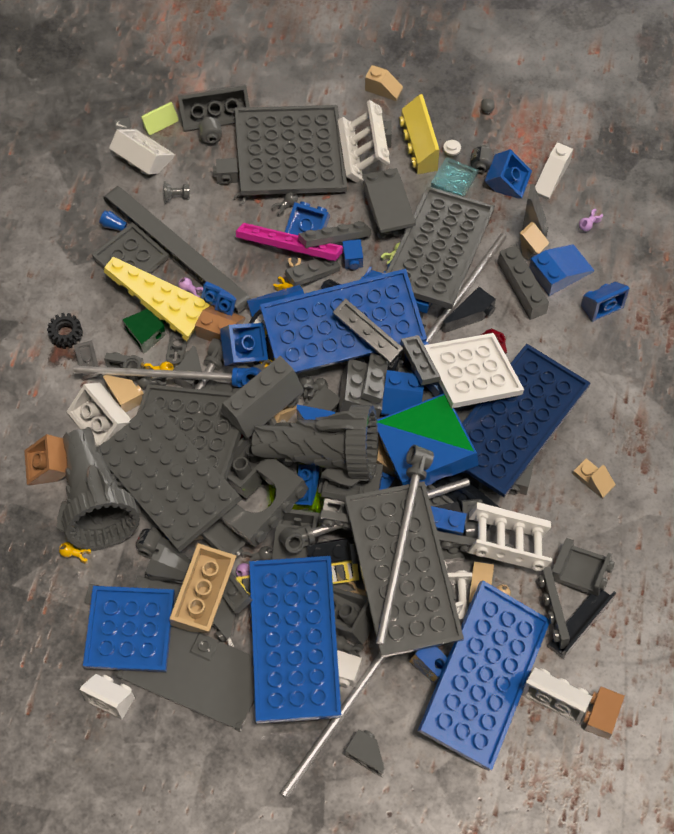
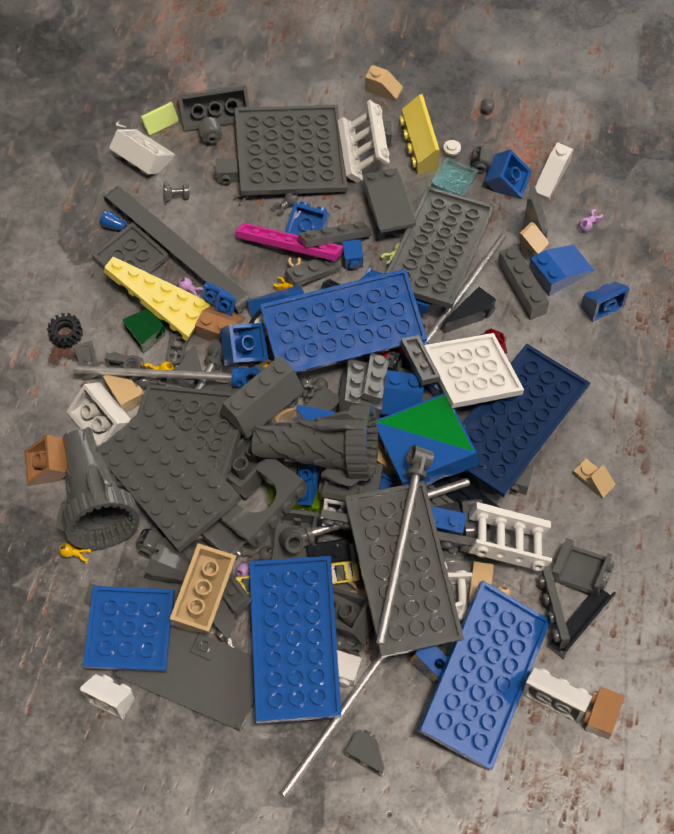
plate [333,298,403,364] -> none

